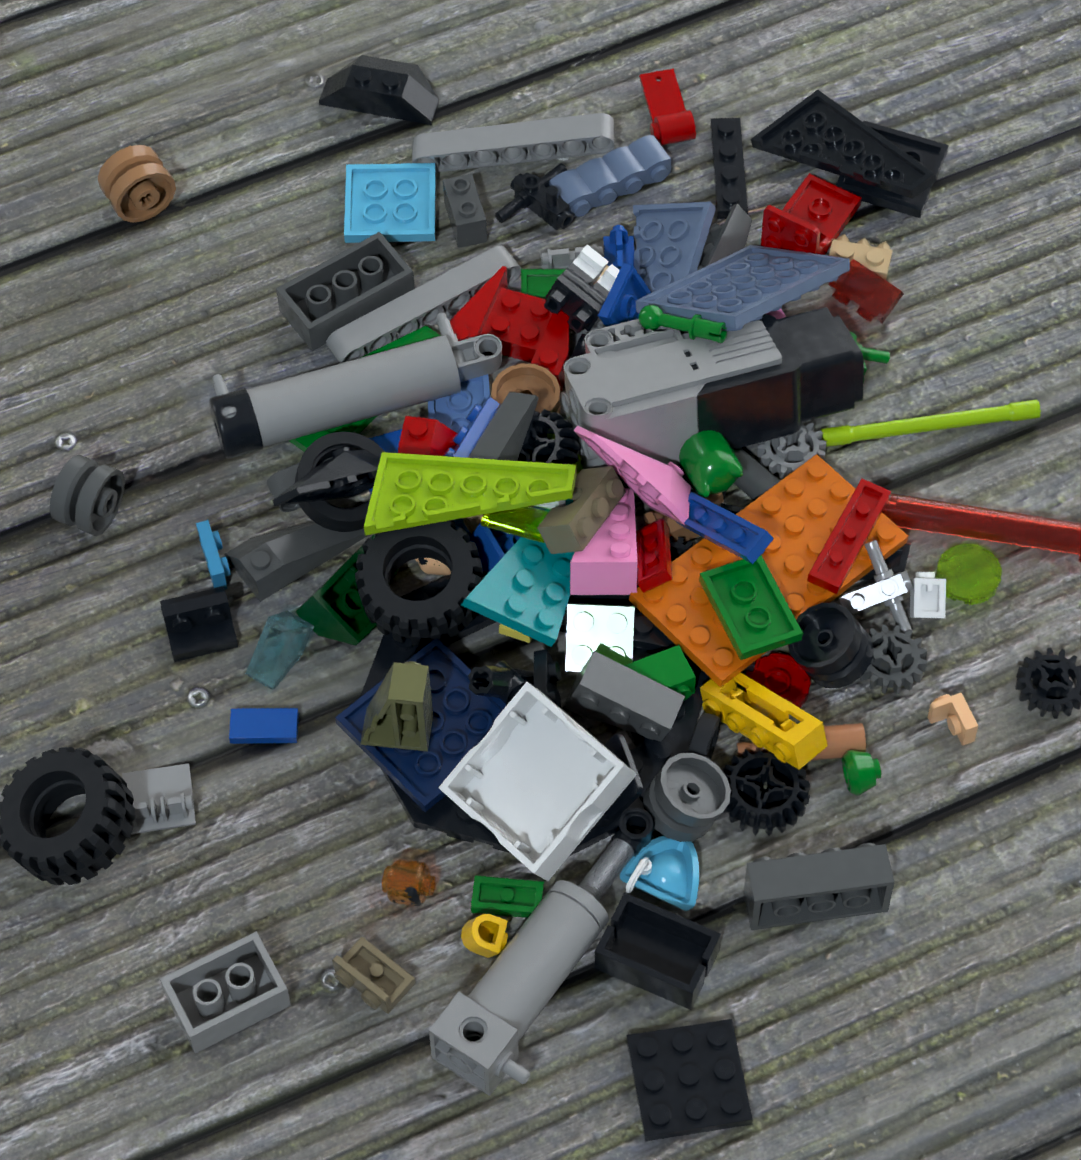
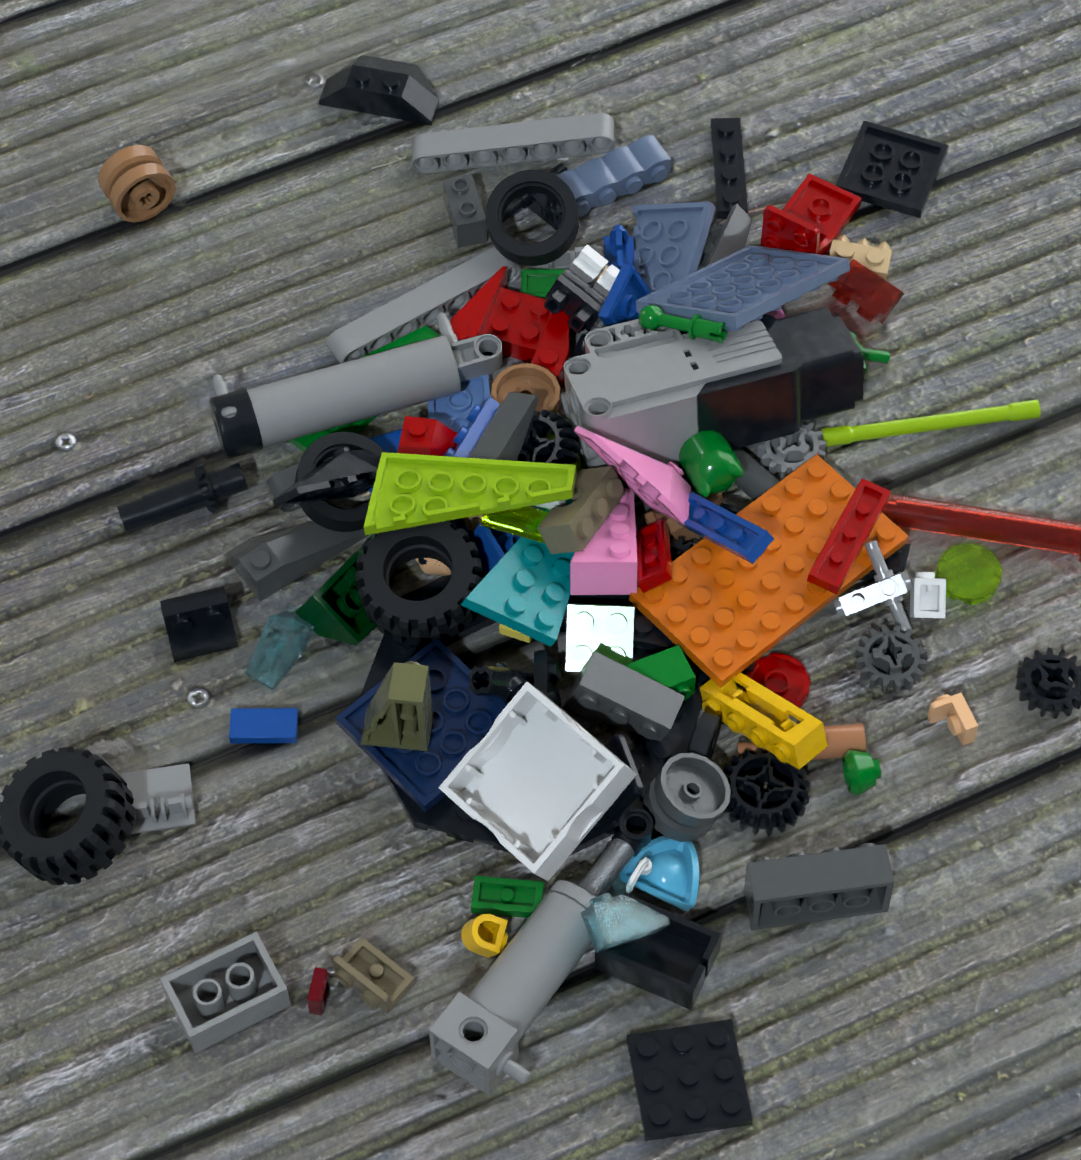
dark grey wheel [50,455,125,536] -> none
dark azure plate [196,520,231,590] -> none
dark grey brick [276,232,415,351] -> none
medium azure plate [344,163,436,243] -> none
clear orange head [382,859,436,906] -> none
red door [639,68,696,146] -> none
green plate [699,555,803,660] -> none
black wing [751,90,936,199] -> none
black wheel [788,603,874,688] -> none
none -> black gear [117,463,249,533]
none -> dark red tile [307,967,331,1016]
none -> black tyre [486,170,579,266]
none -> clear light blue slope [581,893,670,953]

